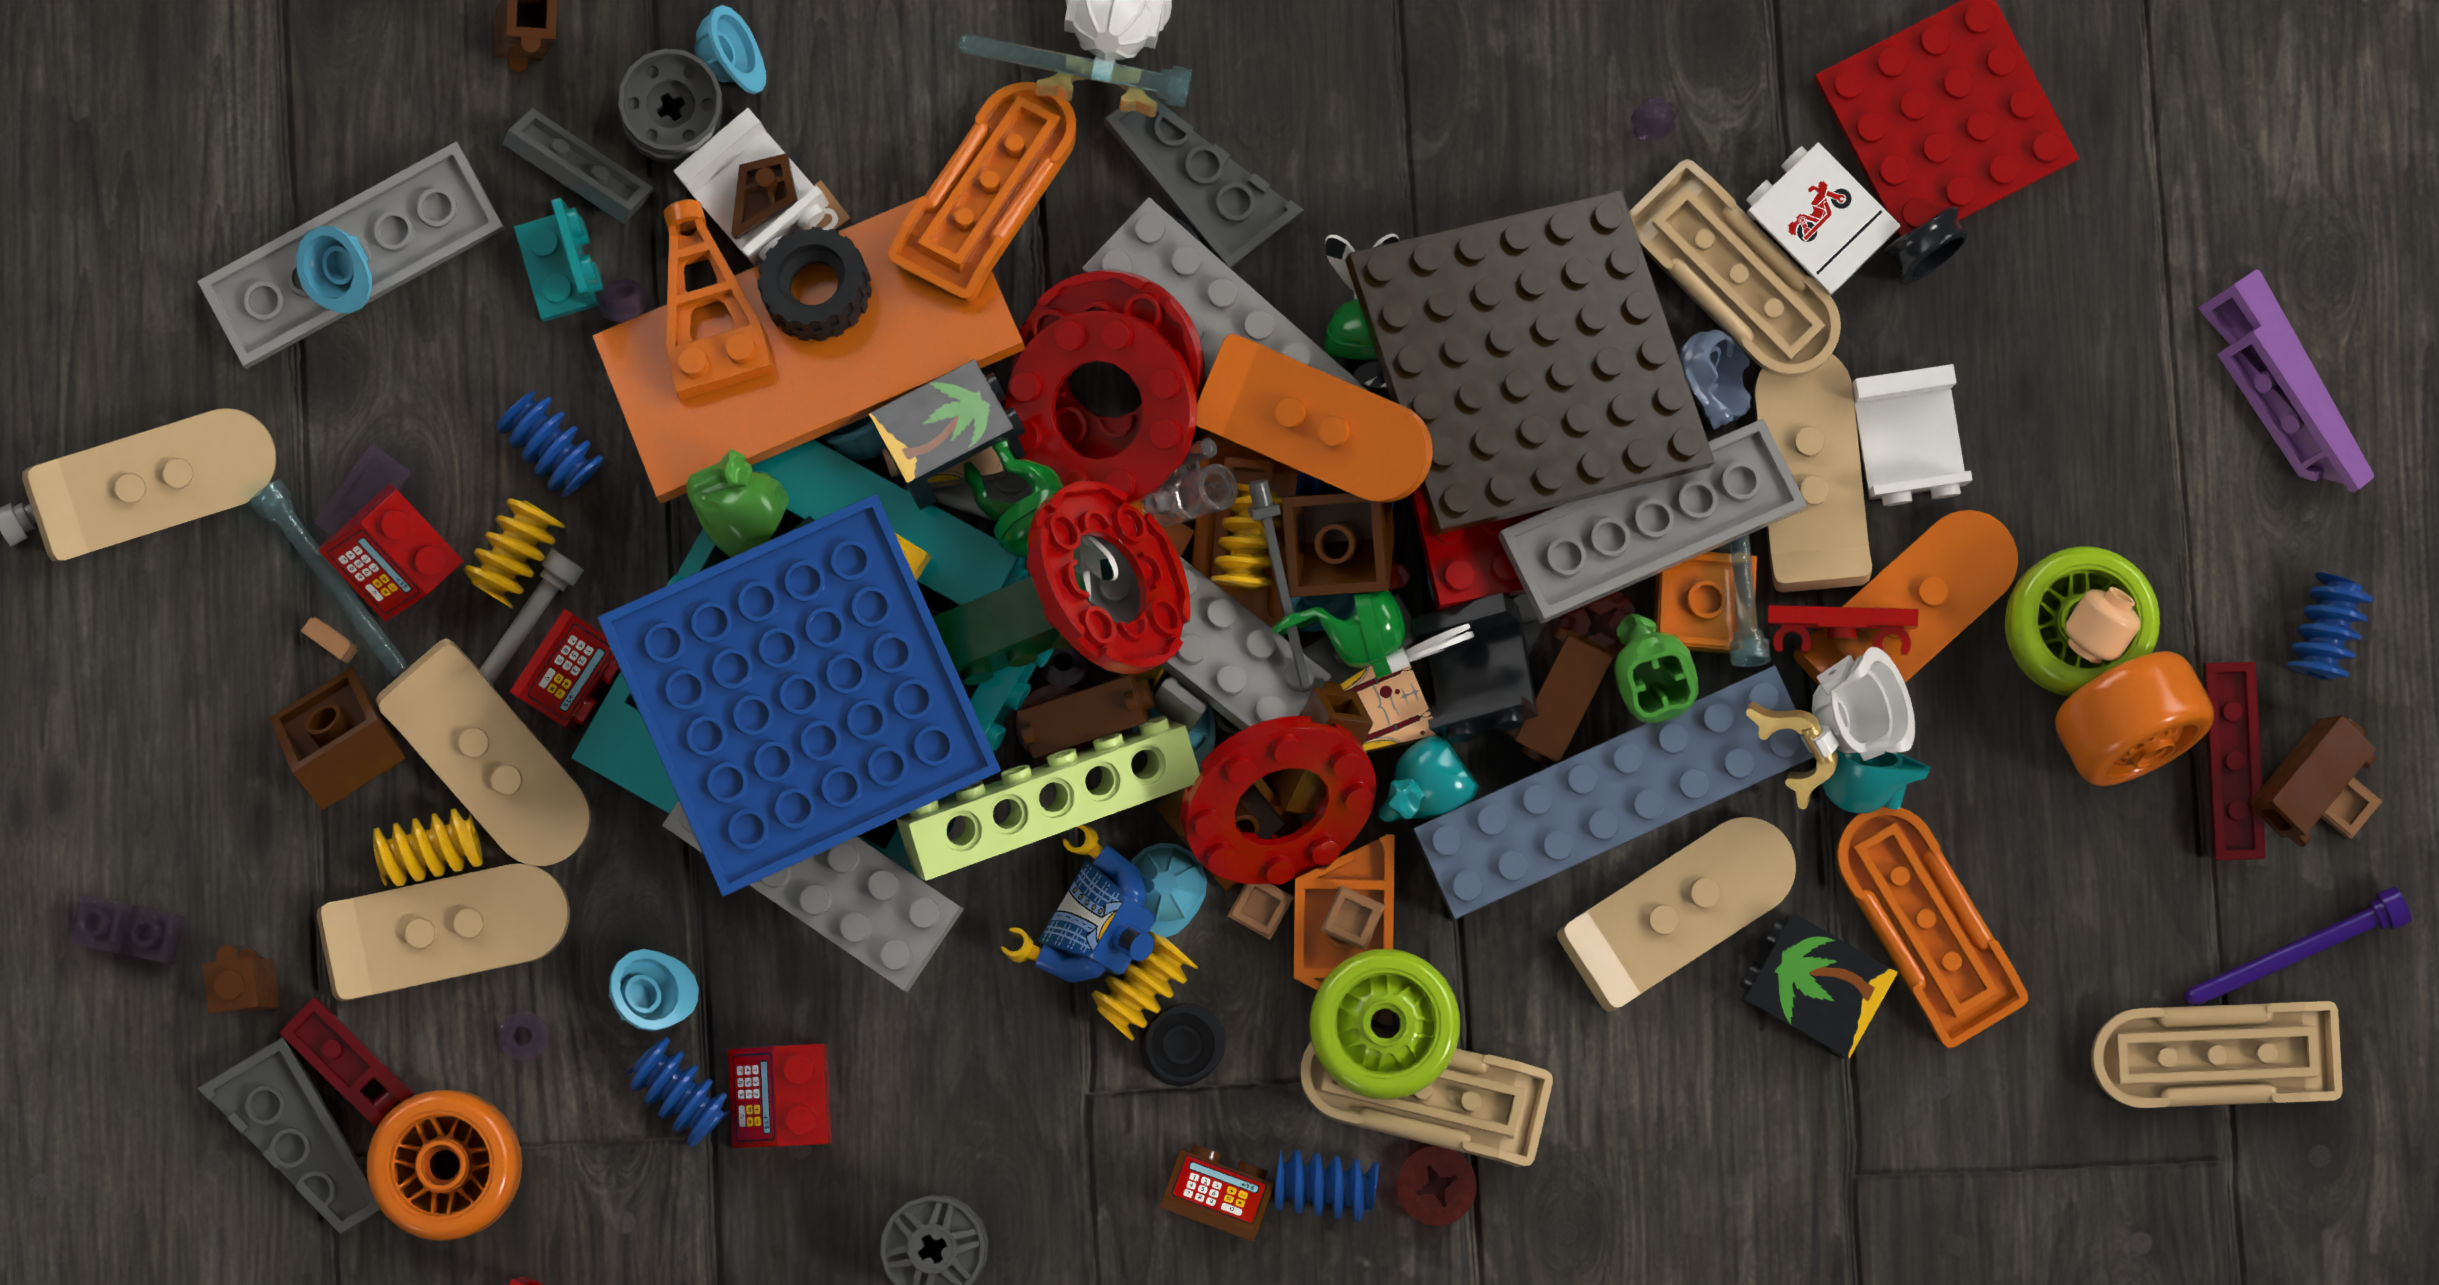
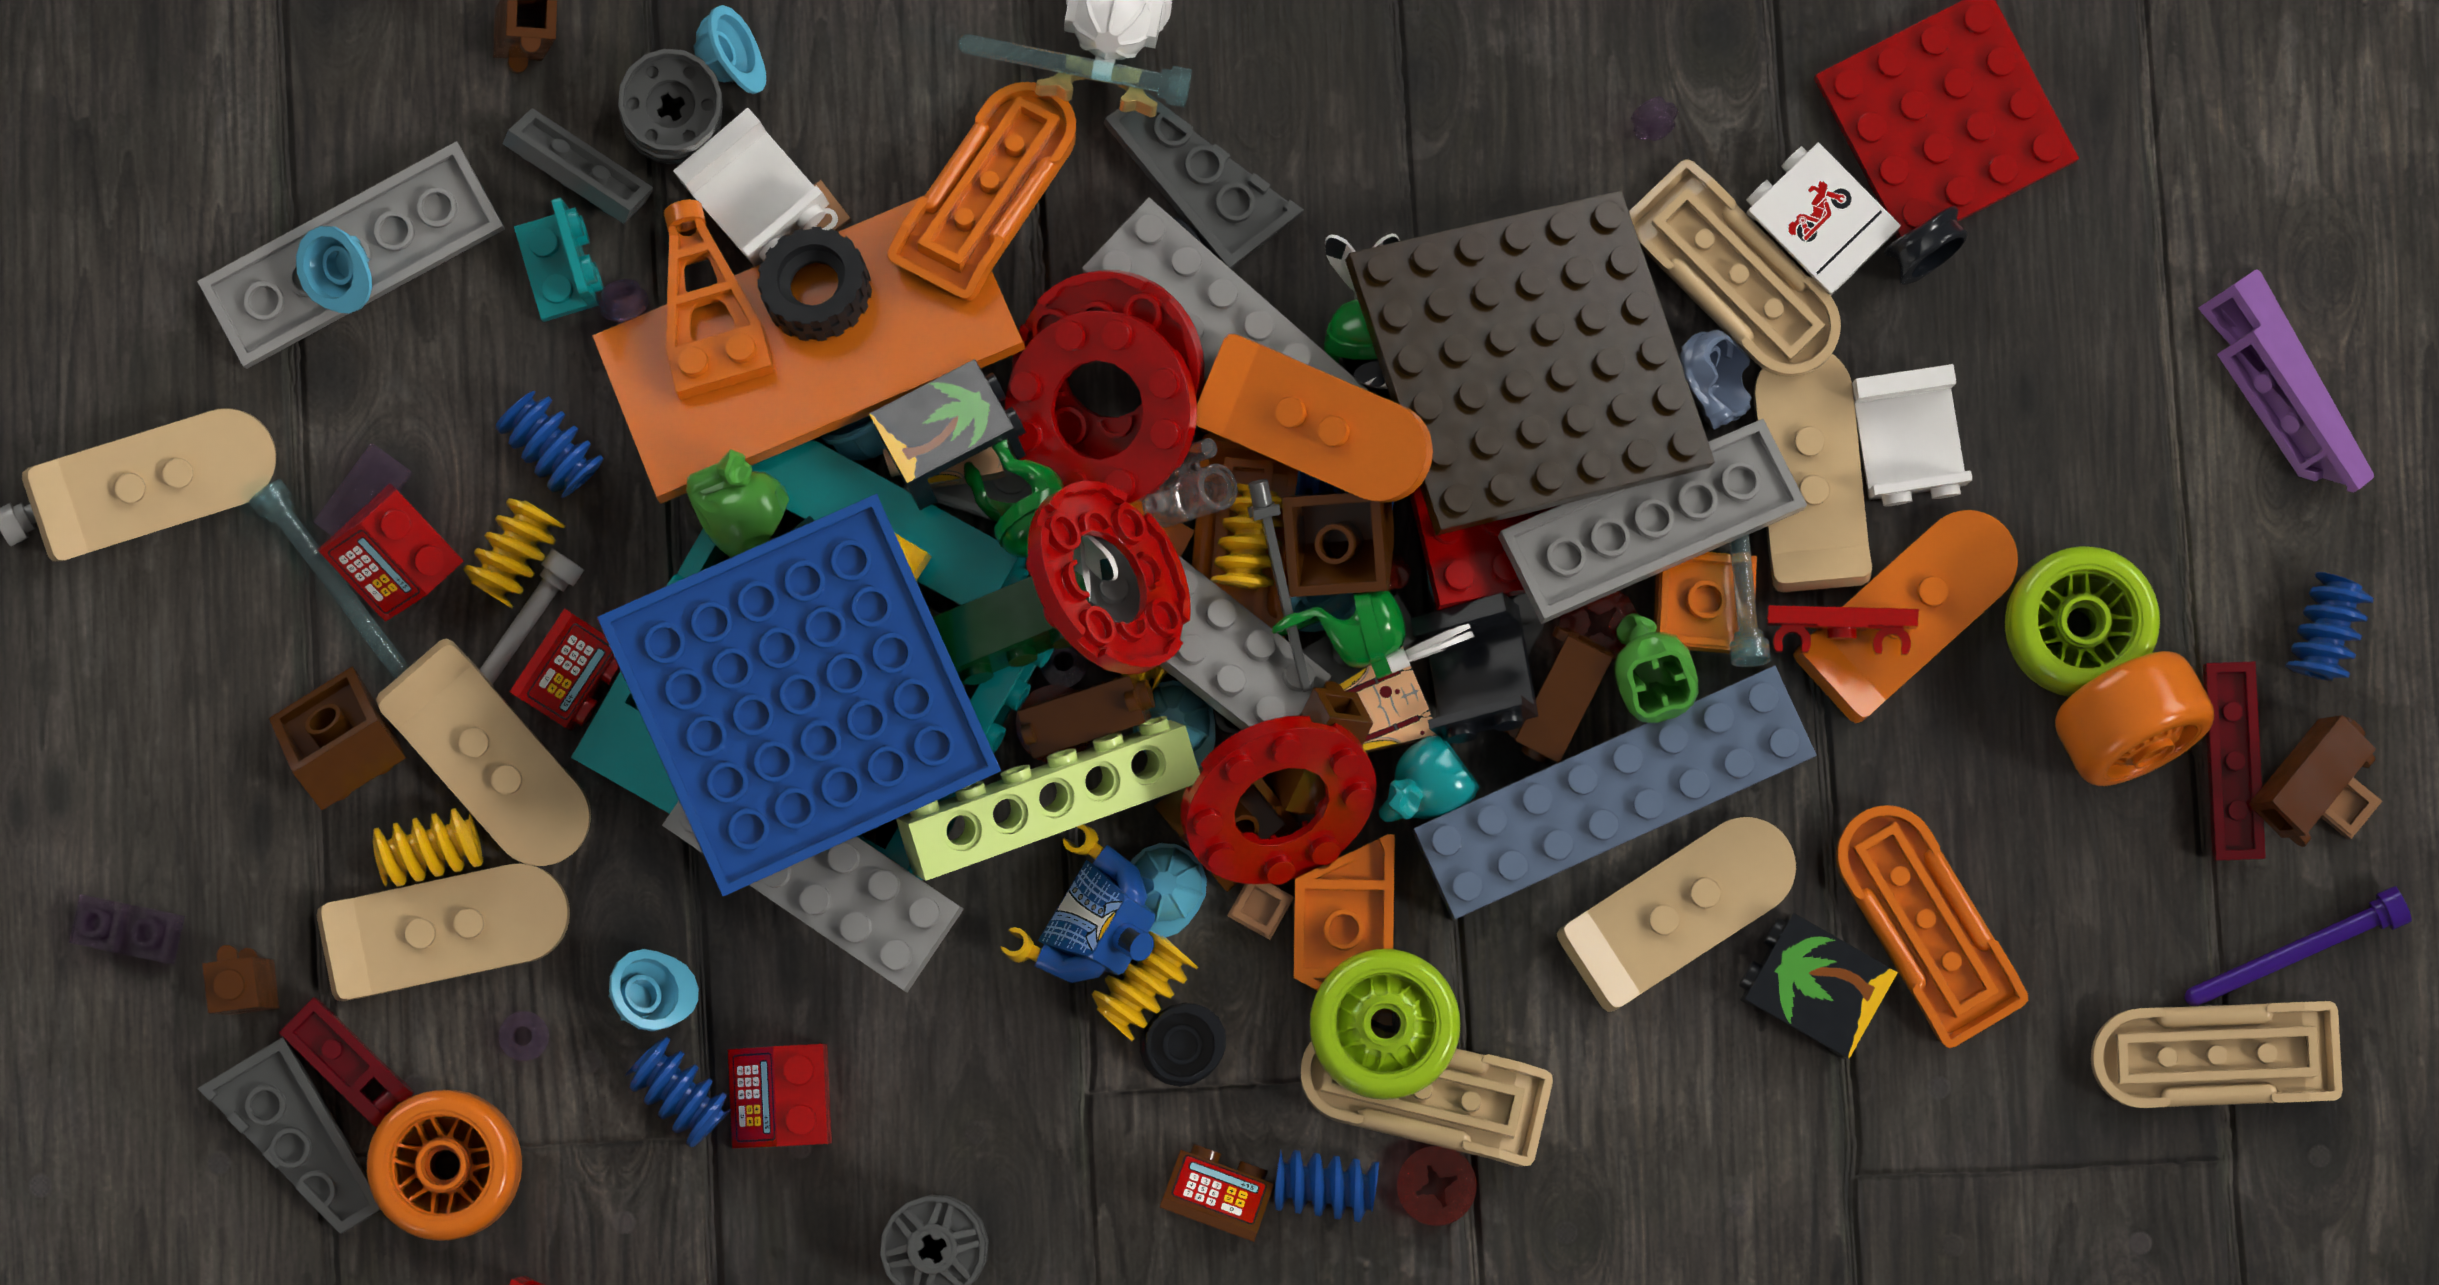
medium nougat tile [301,617,358,664] -> none
reddish brown piece [731,153,798,239] -> none
light grey slope [1154,676,1210,732] -> none
medium nougat tile [1320,885,1385,951] -> none
white helmet [1746,647,1915,809] -> none
teal hat [1822,750,1931,814] -> none
light nougat head [2065,587,2141,664] -> none

